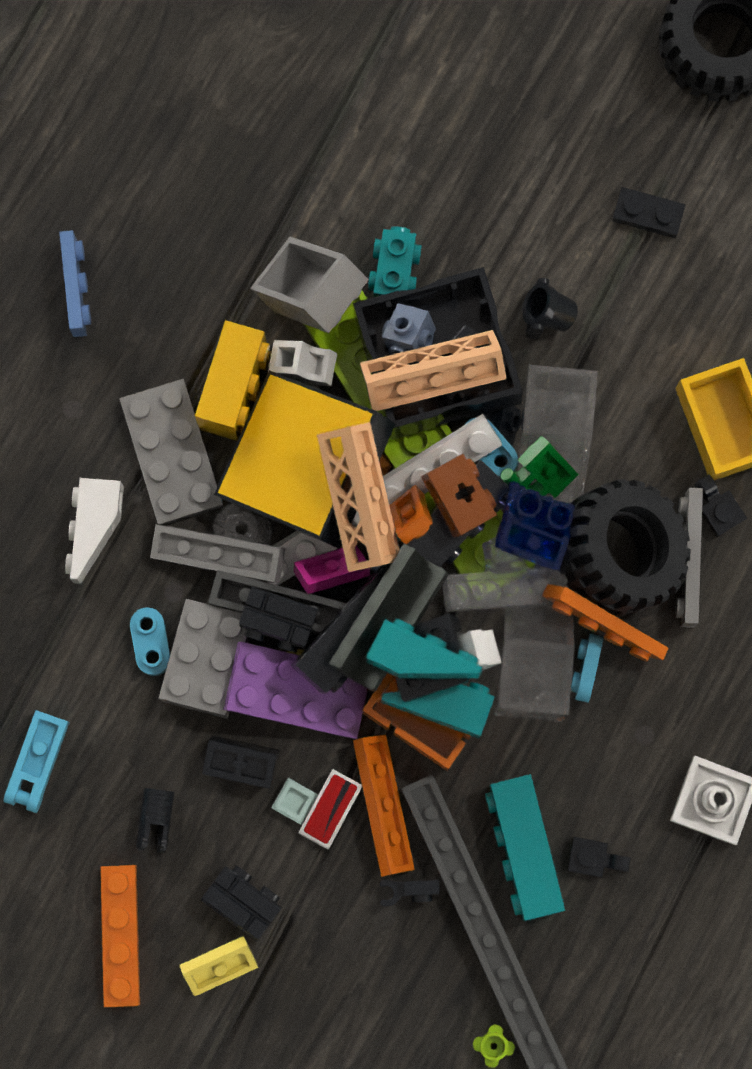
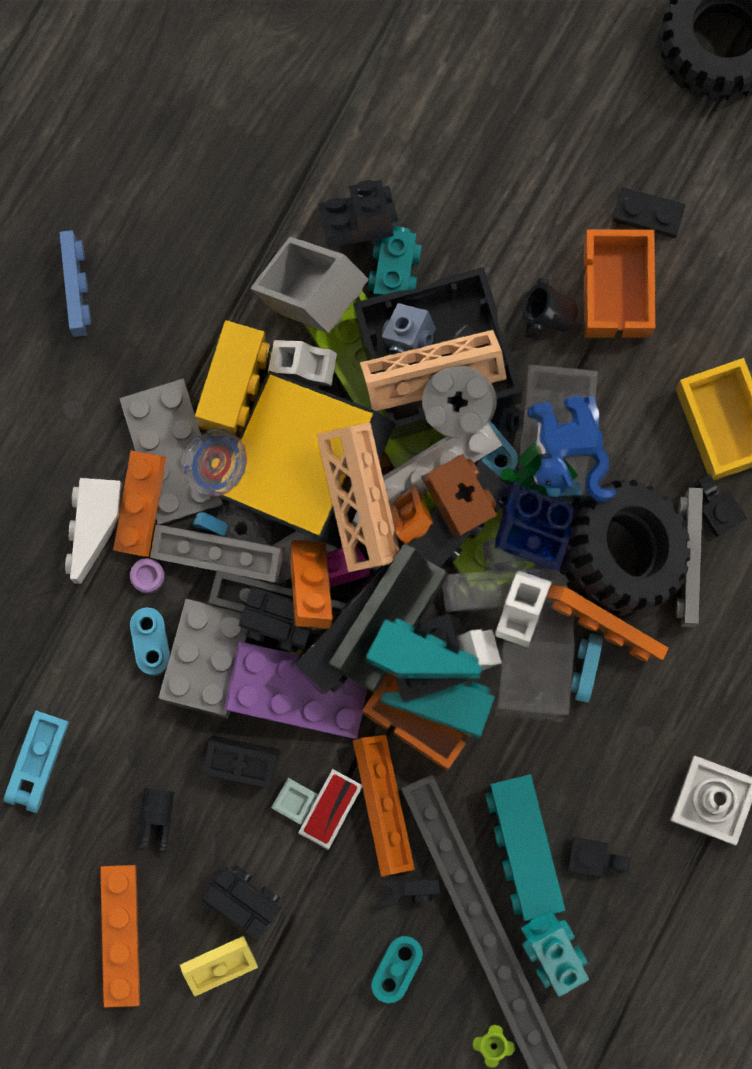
none -> orange plate [113,450,166,557]
none -> lavender tile [130,558,165,594]
none -> clear tile [182,428,247,497]
none -> dark azure tile [192,512,228,536]
none -> orange plate [290,540,332,629]
none -> black plate [318,180,398,248]
none -> teal plate [372,936,423,1003]
none -> light grey brick [422,366,497,437]
none -> white brick [495,570,551,647]
none -> teal brick [521,911,589,997]
none -> blue animal [527,395,616,502]
none -> dark azure tile [546,482,582,502]
none -> orange piece [584,229,656,338]

